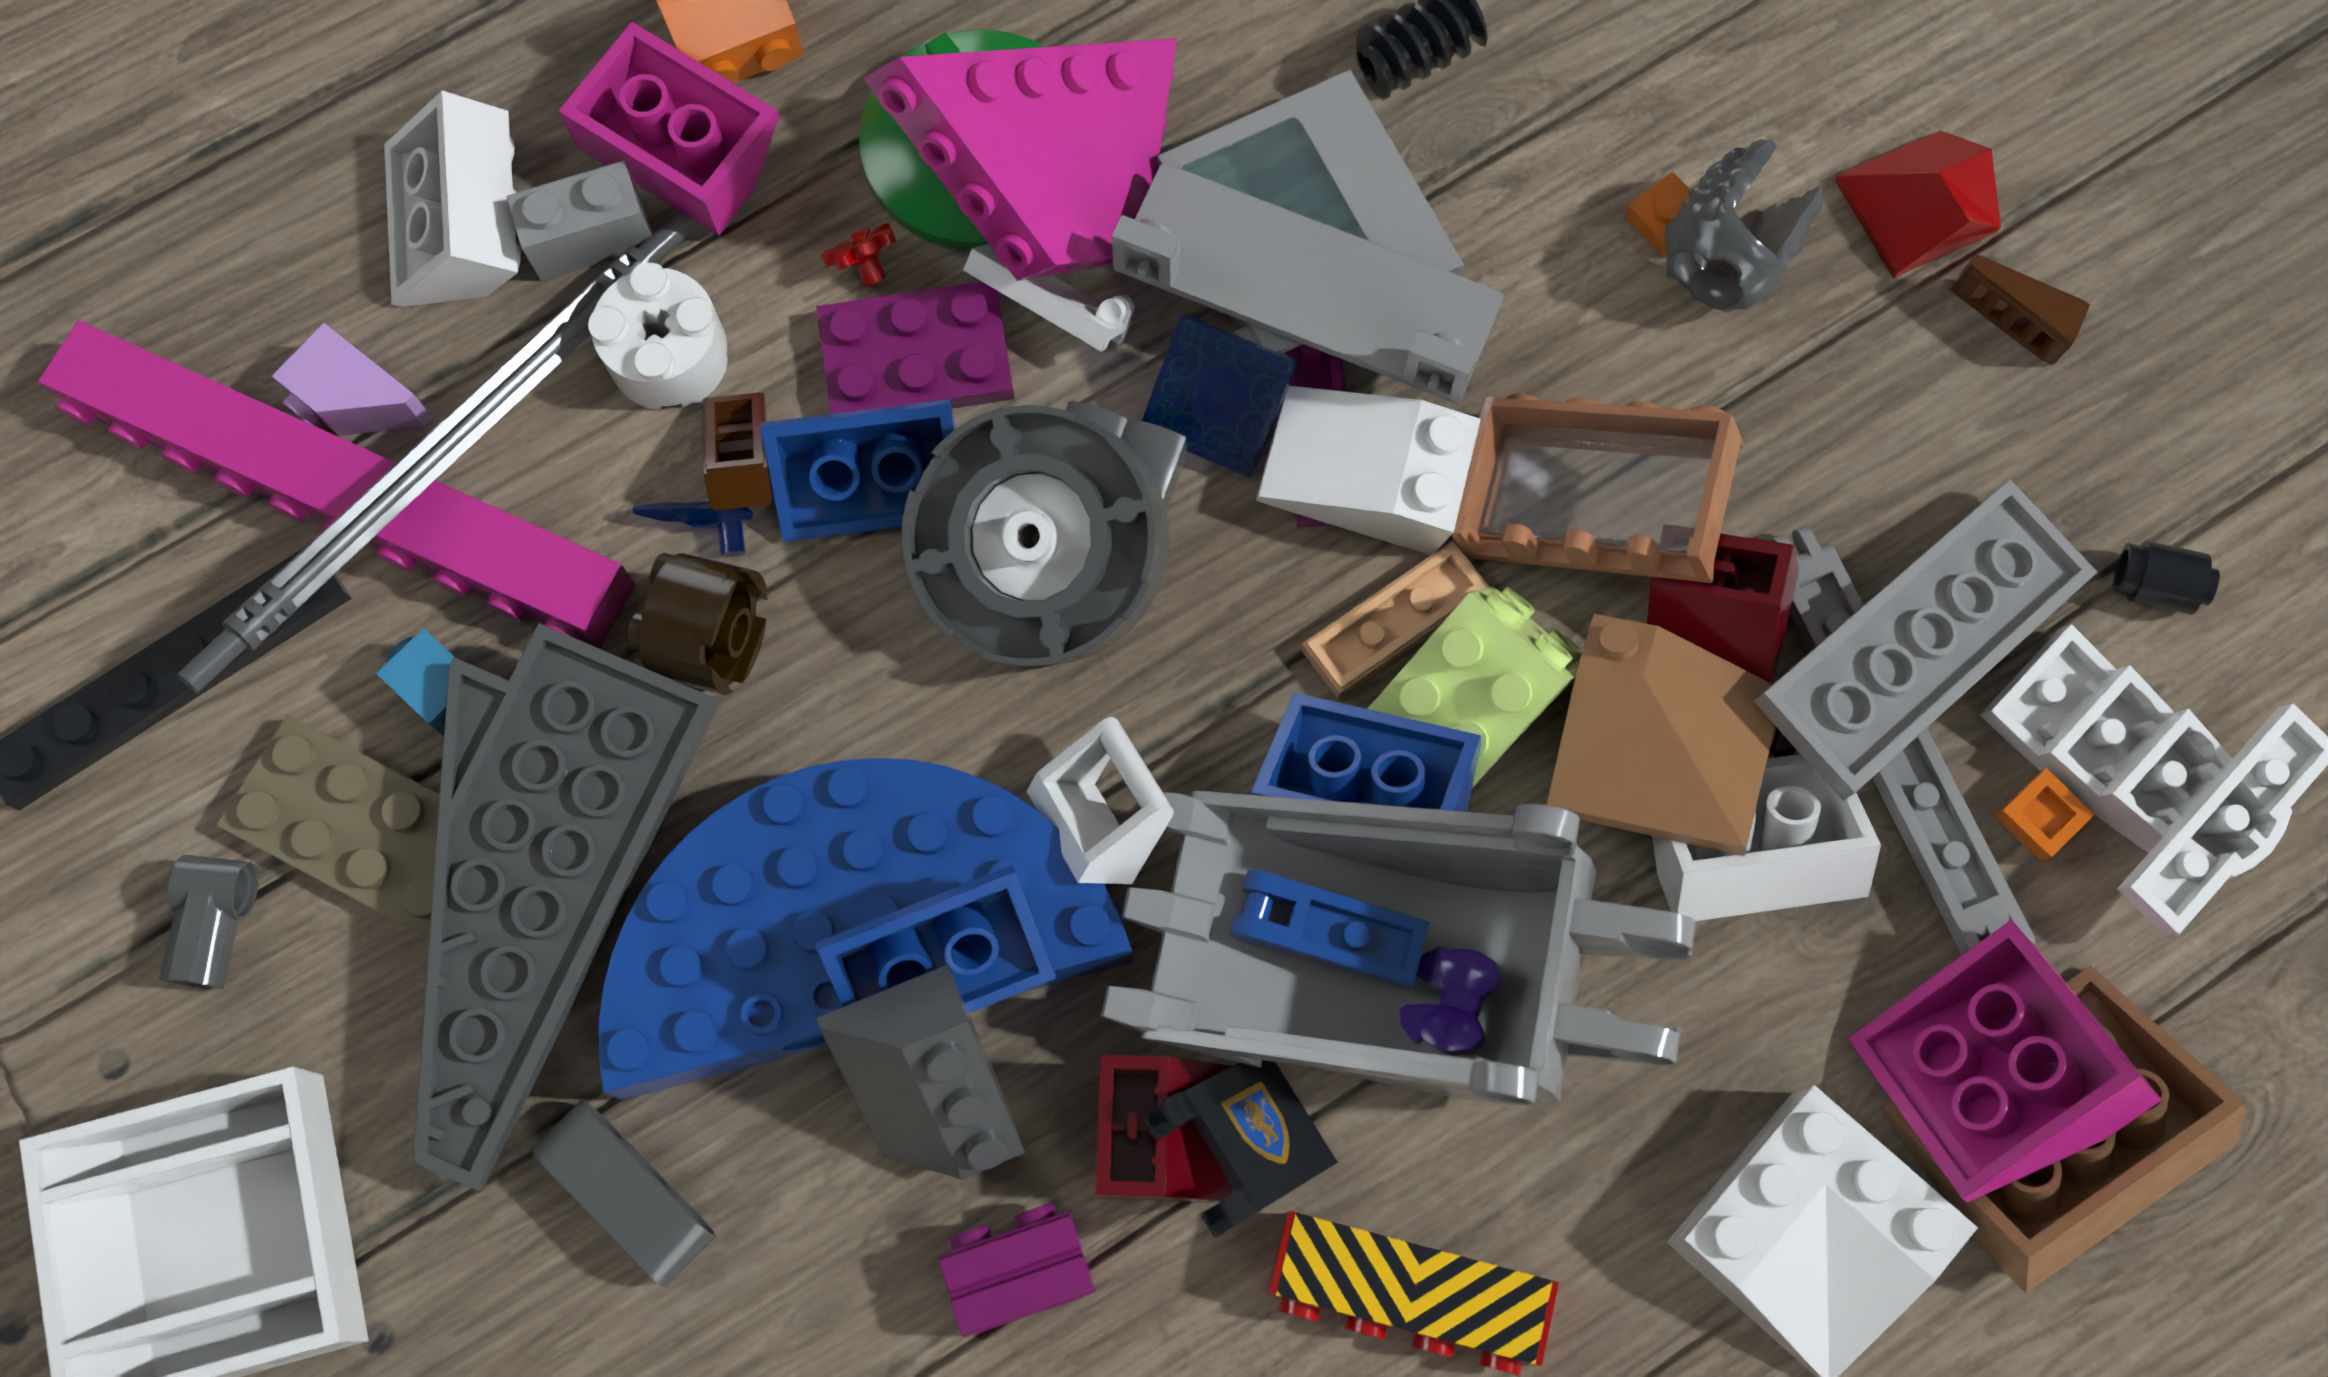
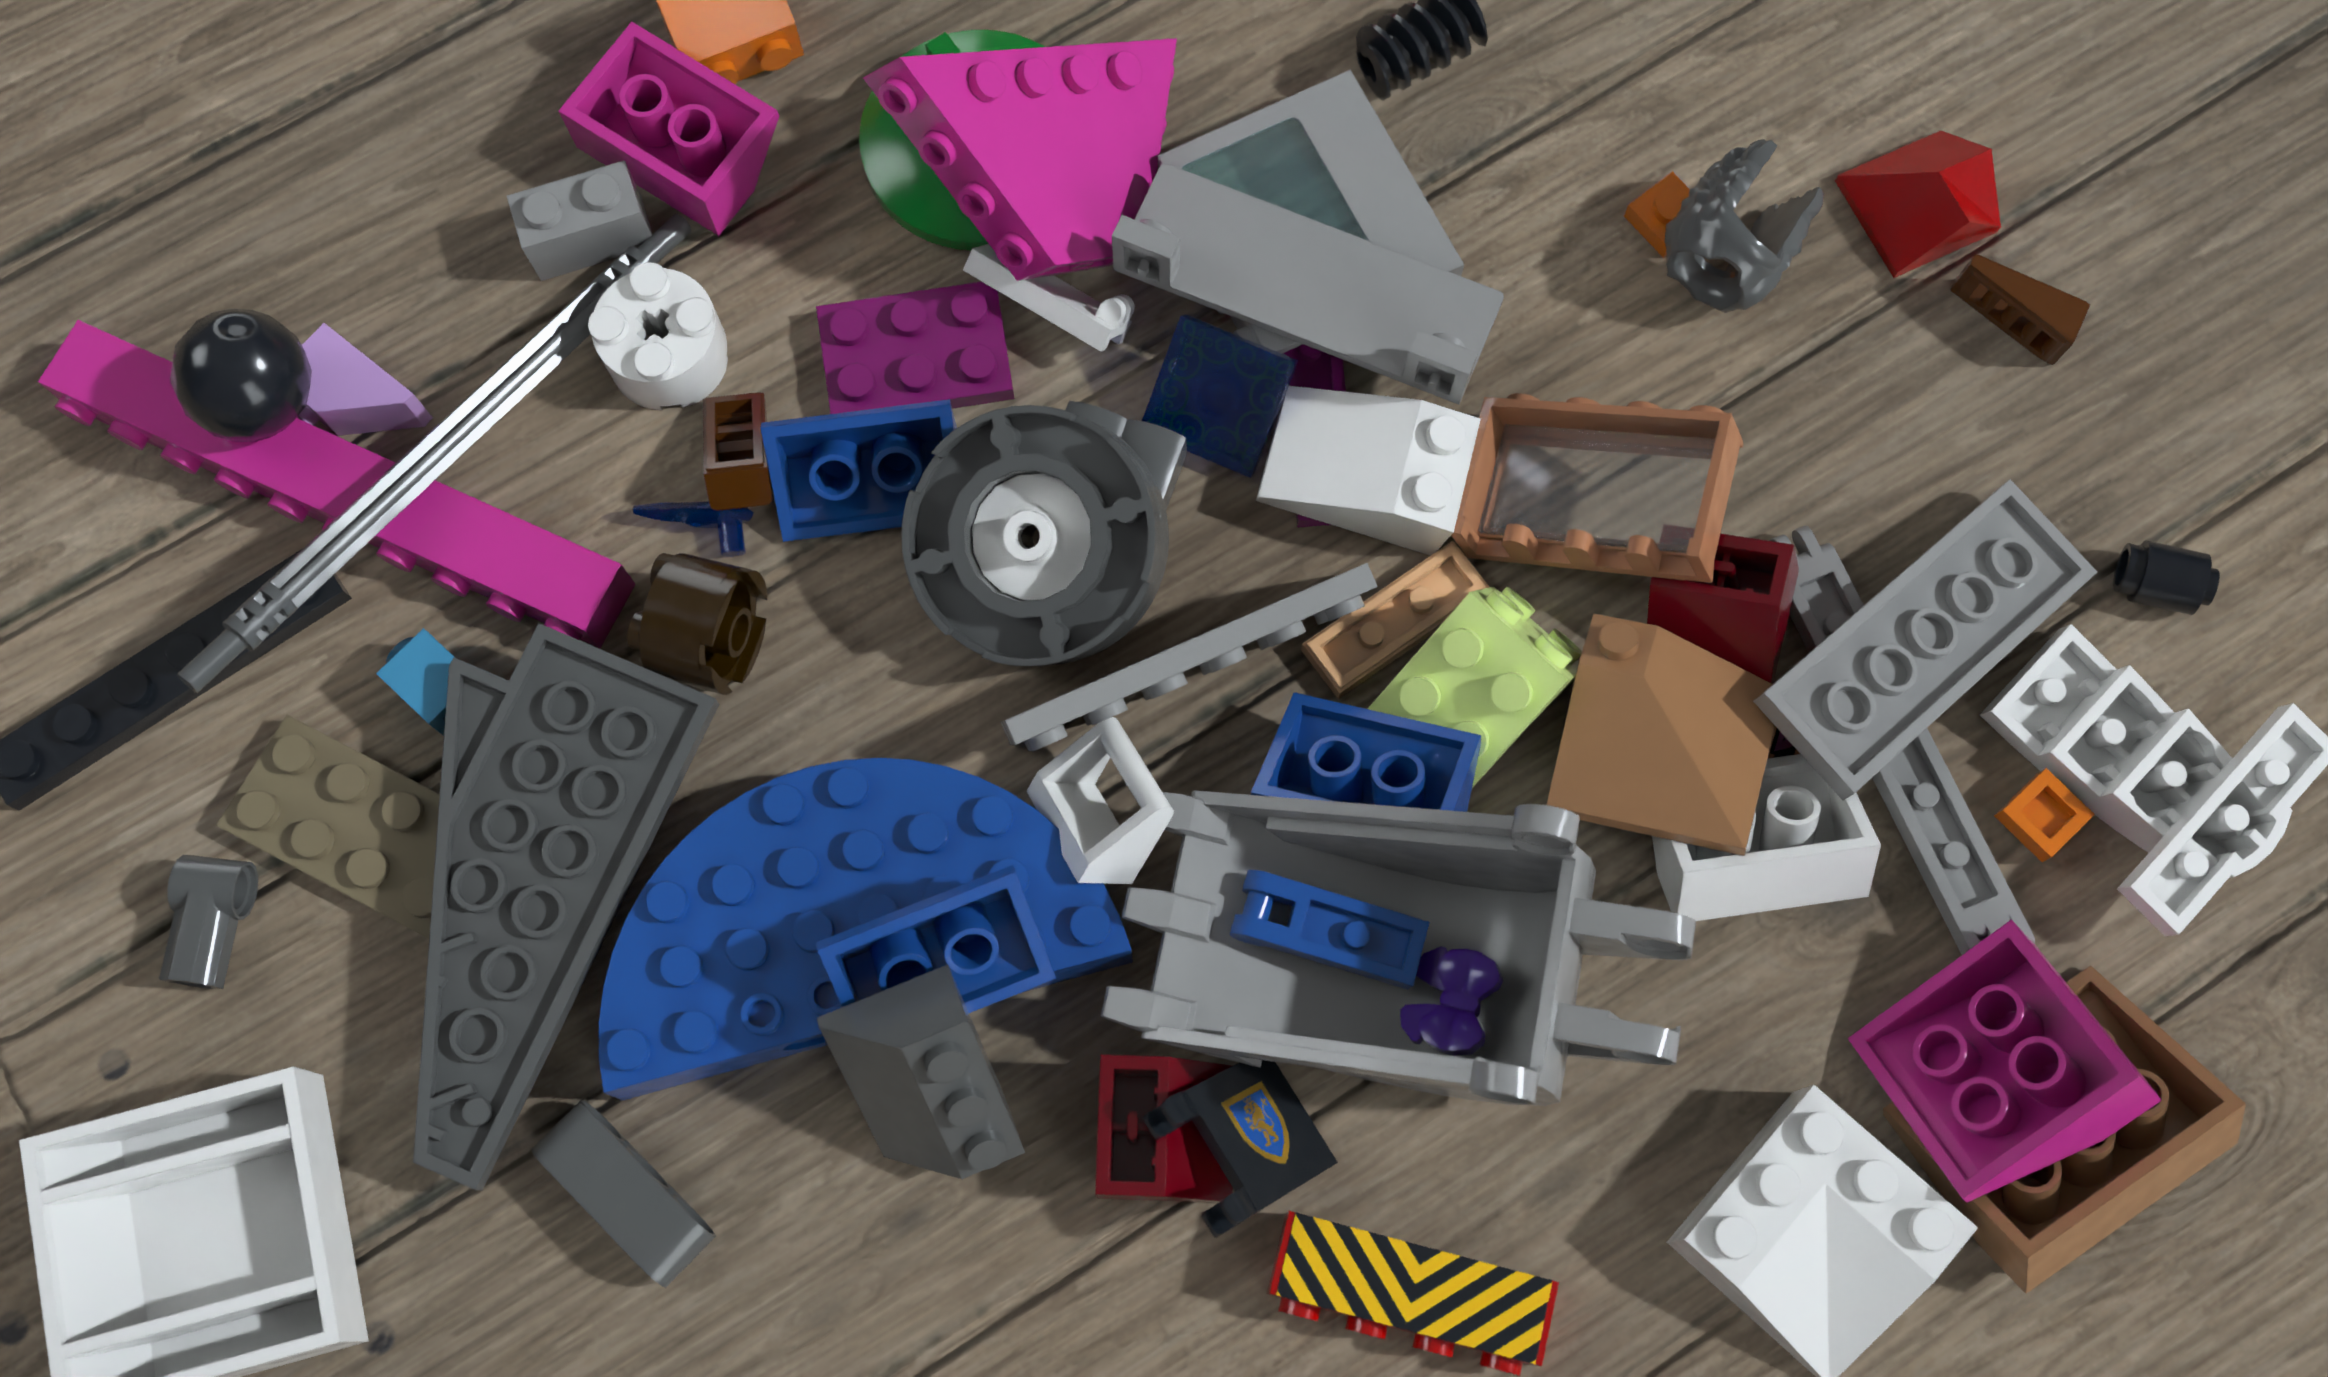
white slope [384,91,521,307] -> none
red plant [821,223,897,287] -> none
magenta brick [938,1203,1097,1338] -> none
none -> black piece [170,309,312,442]
none -> light grey plate [1000,563,1378,752]

